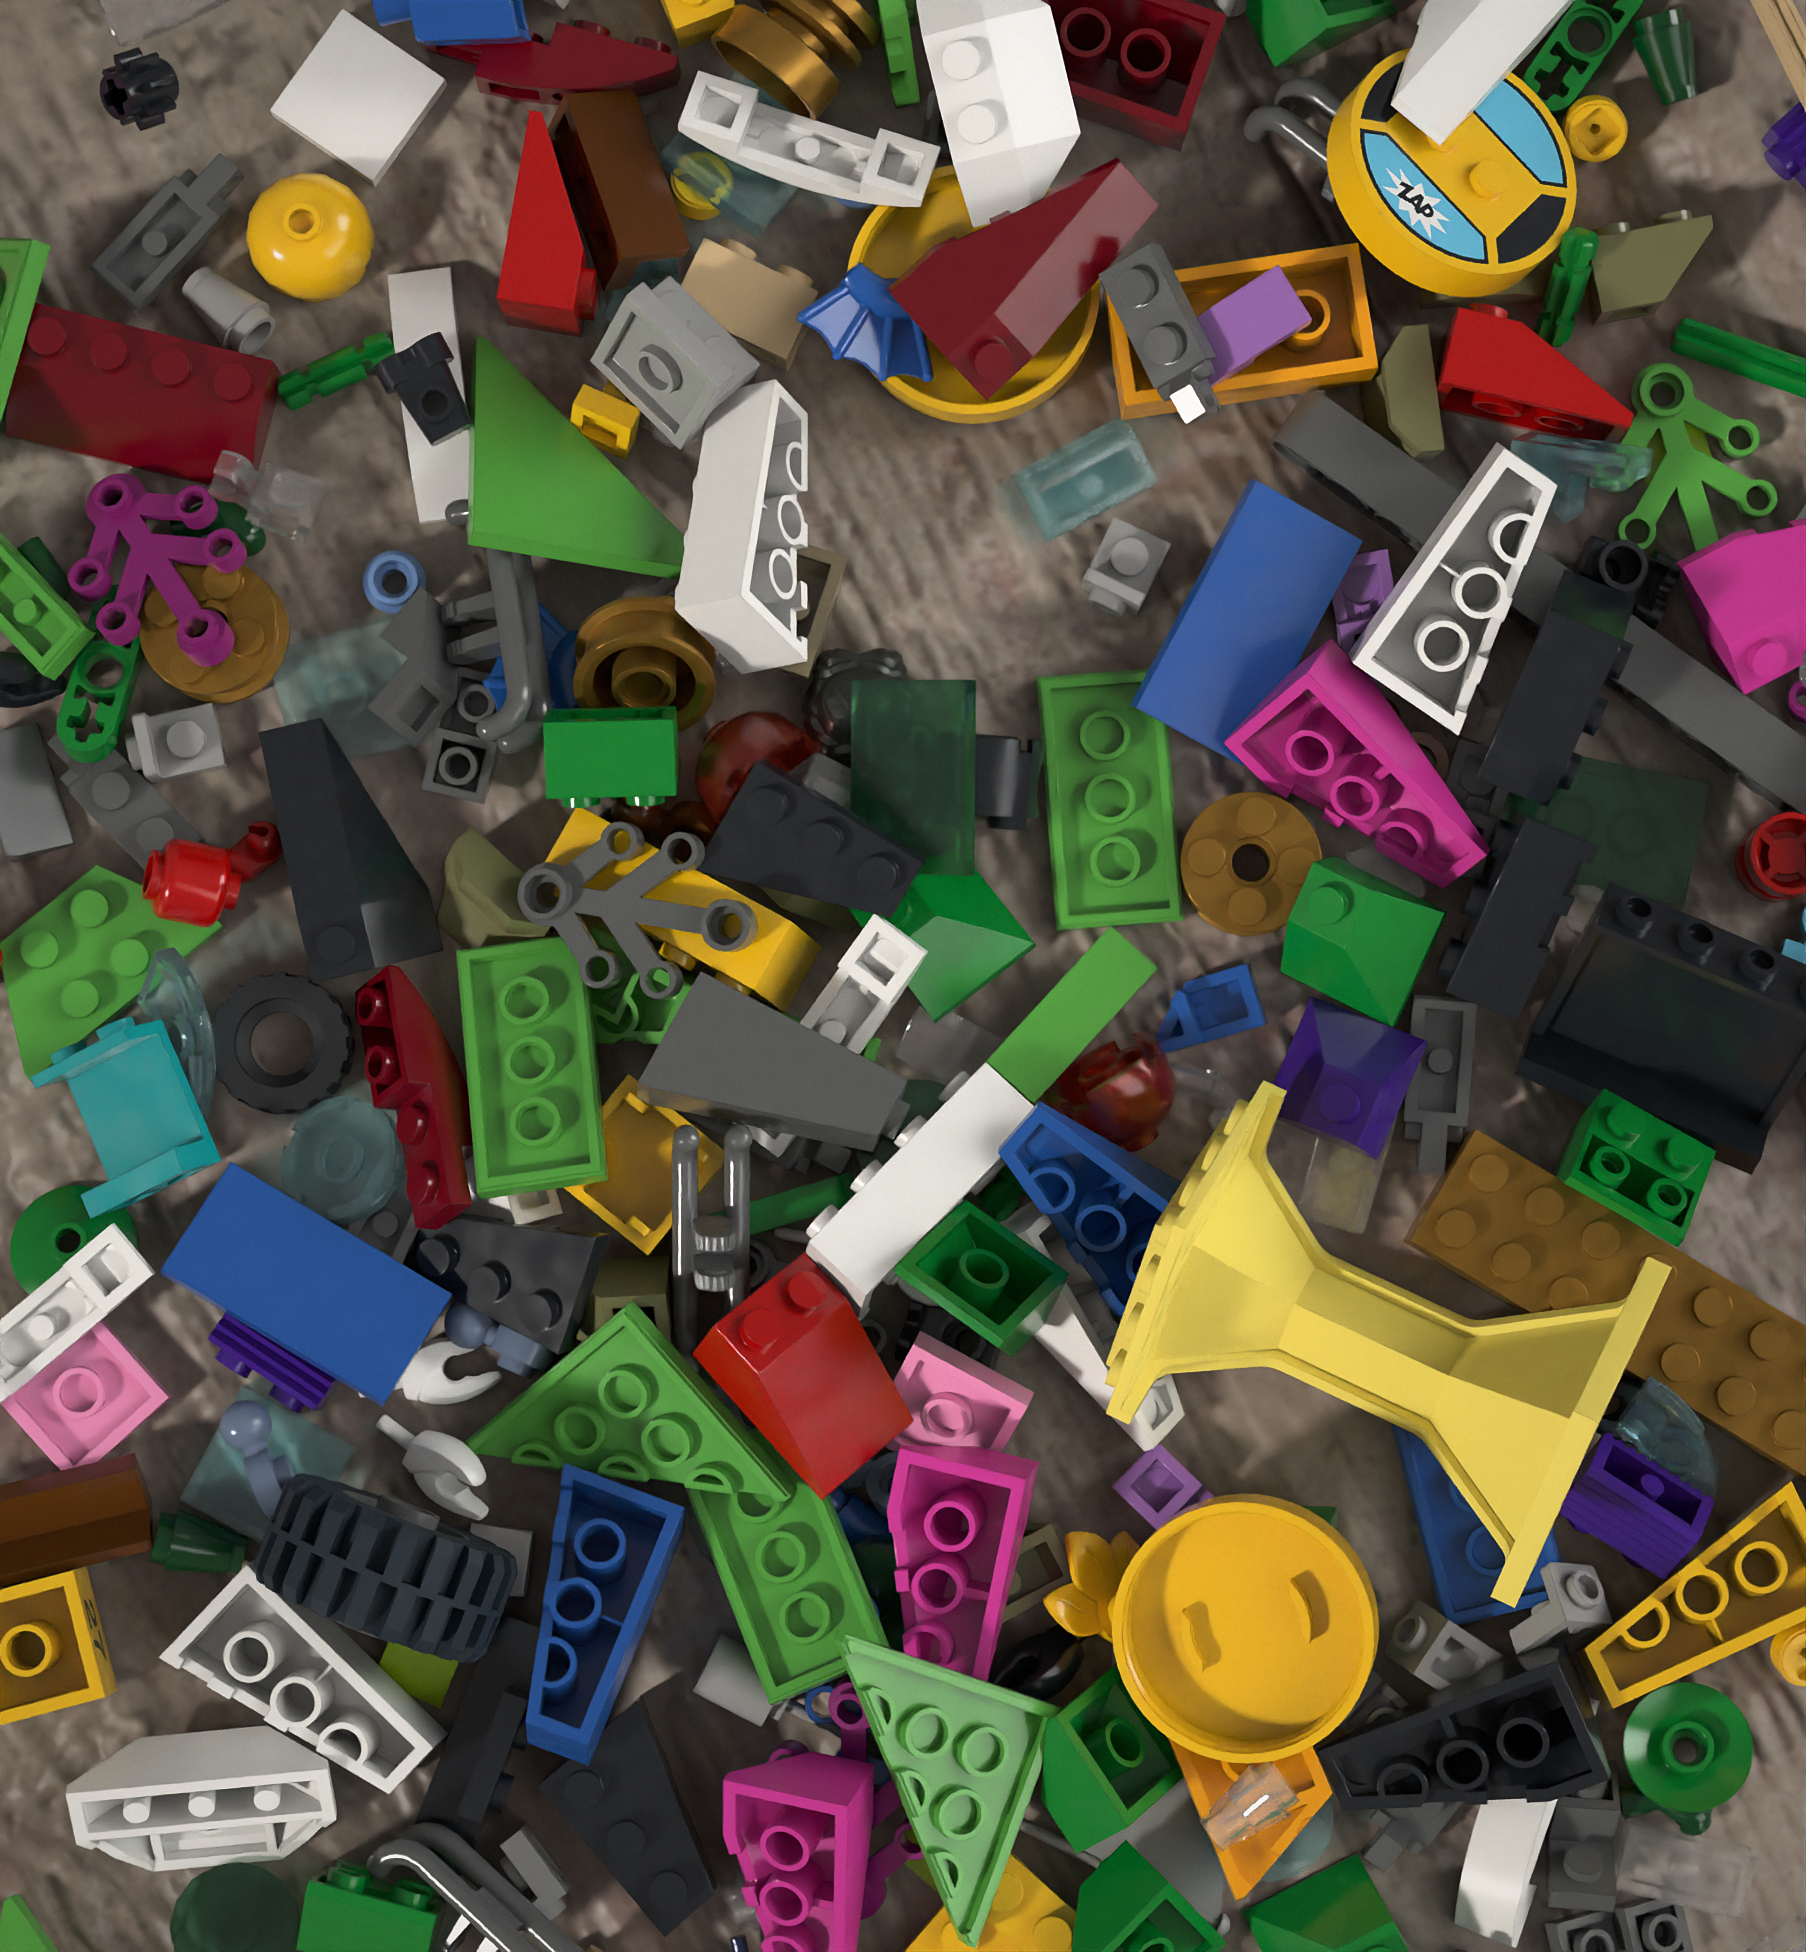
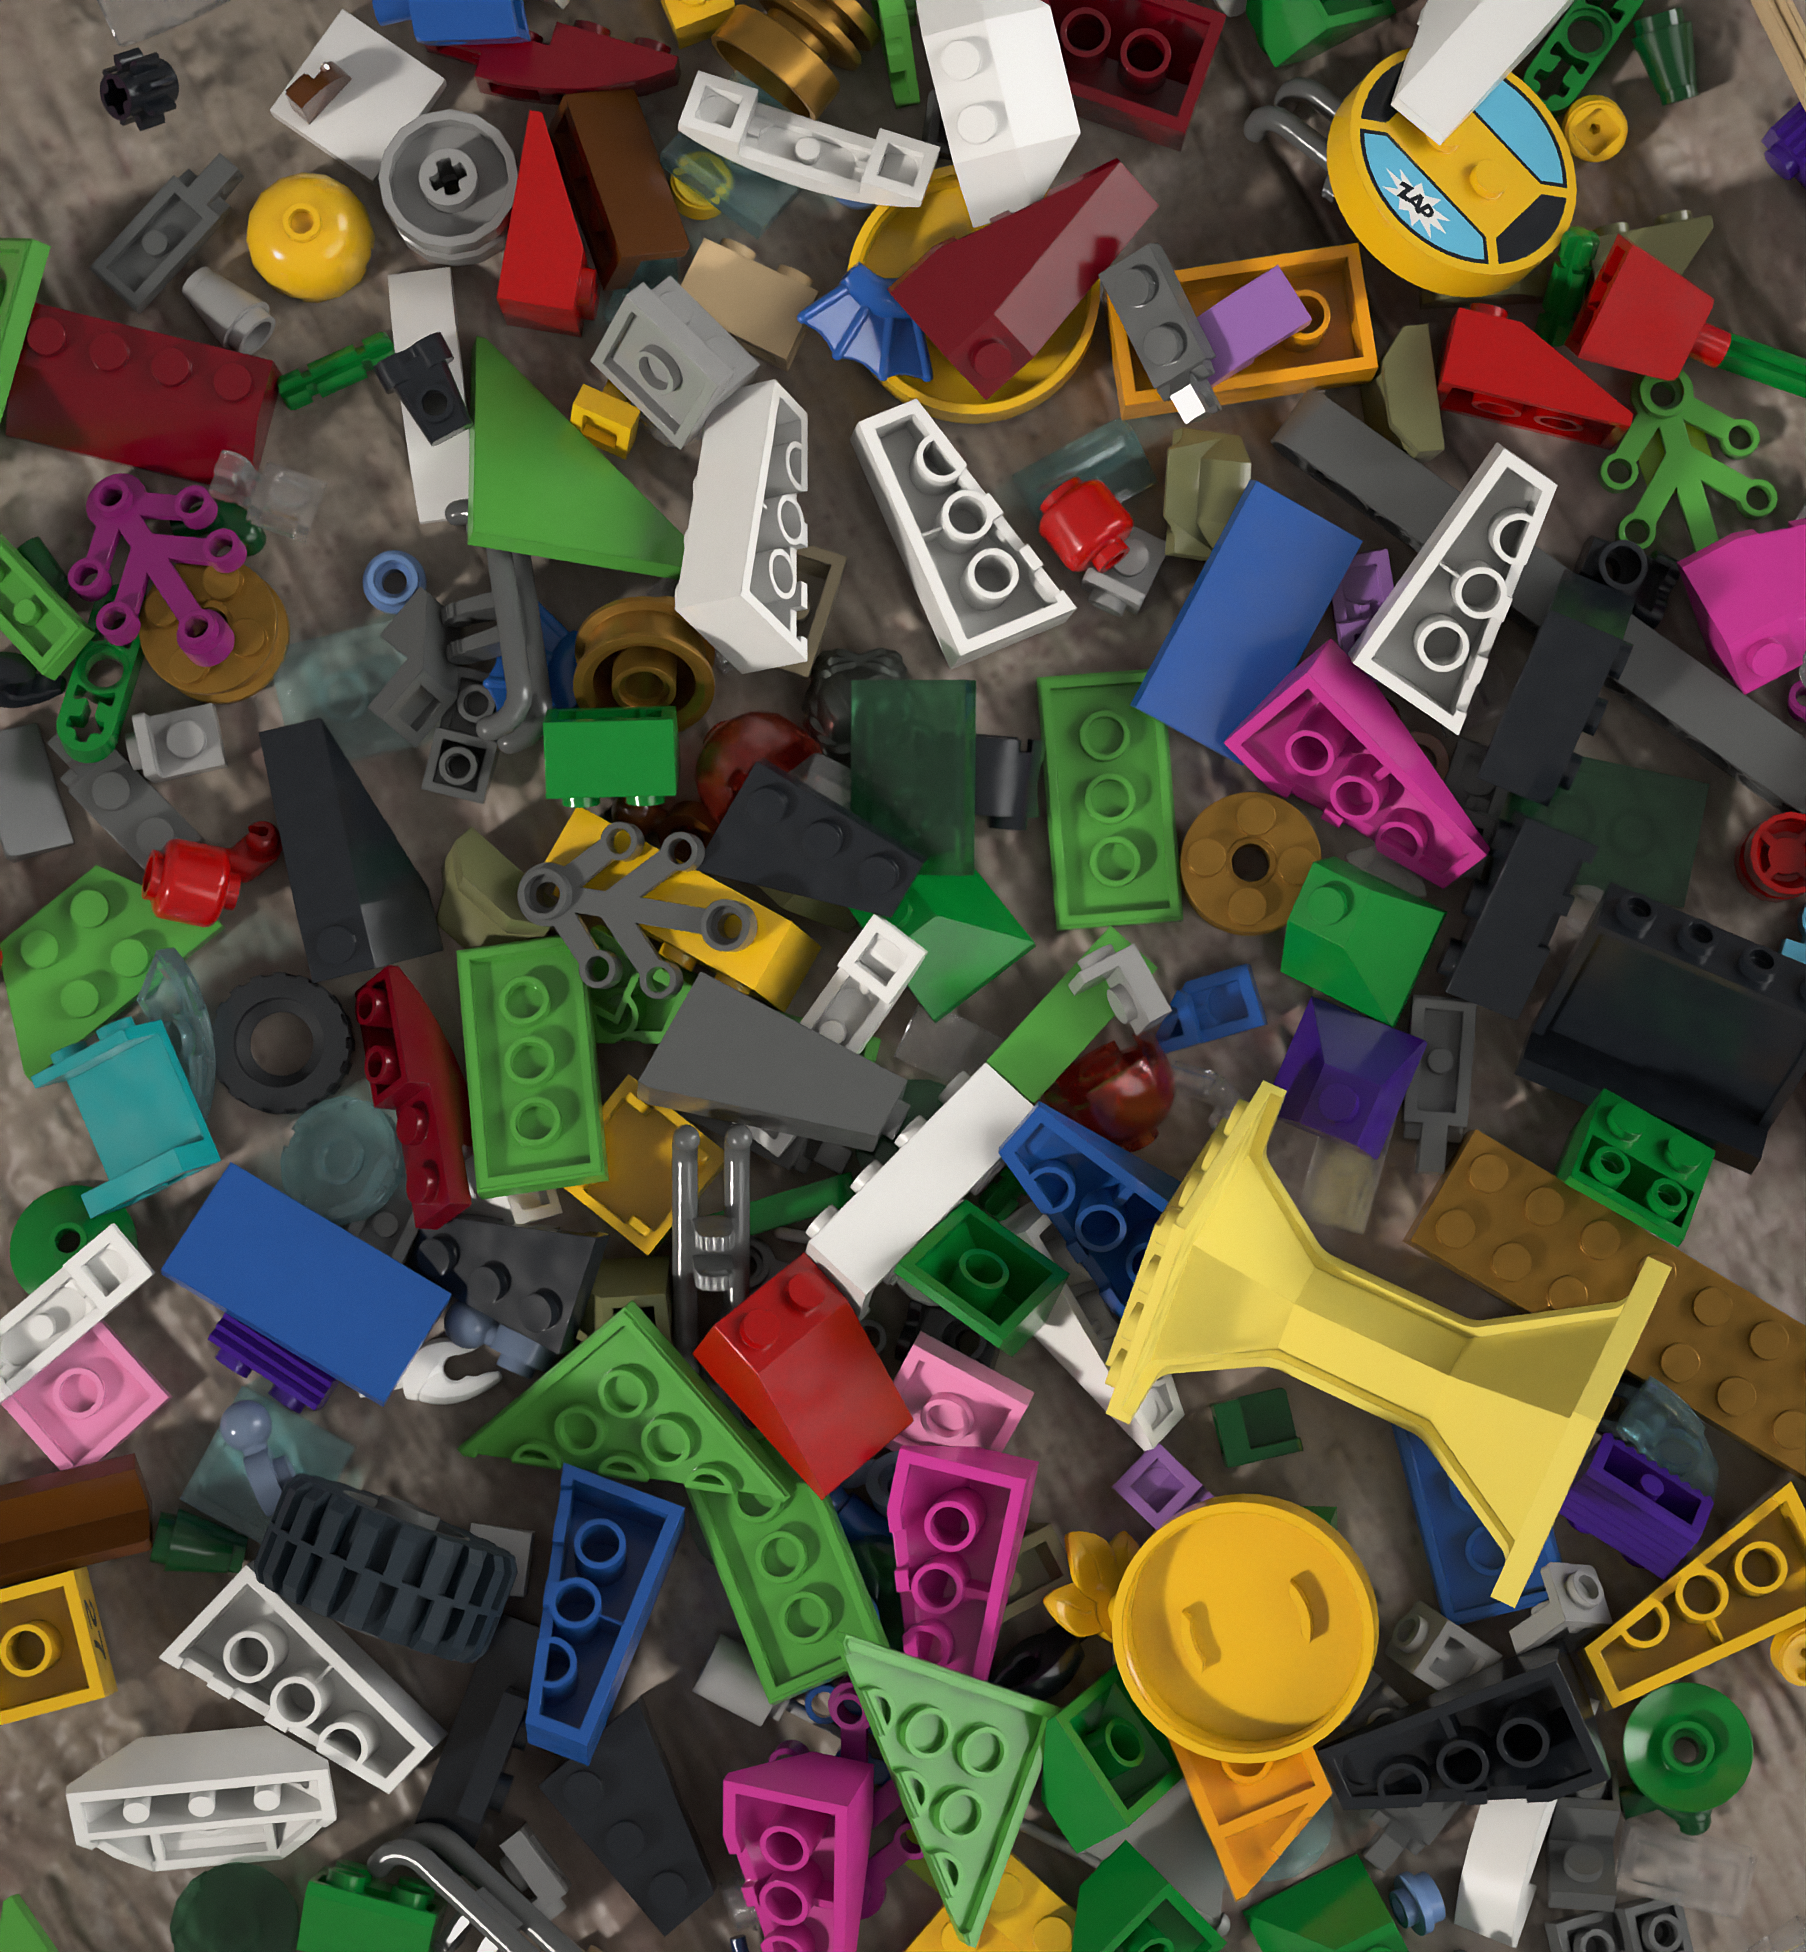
white hand [376,1414,489,1520] -> none
lime sticker [379,1642,459,1709] -> none
clear cone [1199,1761,1300,1851] -> none
clear light blue slope [1511,431,1653,523] -> none
none -> reddish brown tile [285,61,352,125]
none -> light grey wheel [378,109,519,267]
none -> white wedge [850,398,1077,670]
none -> red head [1039,476,1134,573]
none -> light grey bracket [1068,943,1172,1036]
none -> olive slope [1163,427,1251,562]
none -> dark green panel [1209,1388,1303,1468]
none -> medium blue plate [1389,1871,1445,1936]
none -> red torso [1564,234,1731,381]

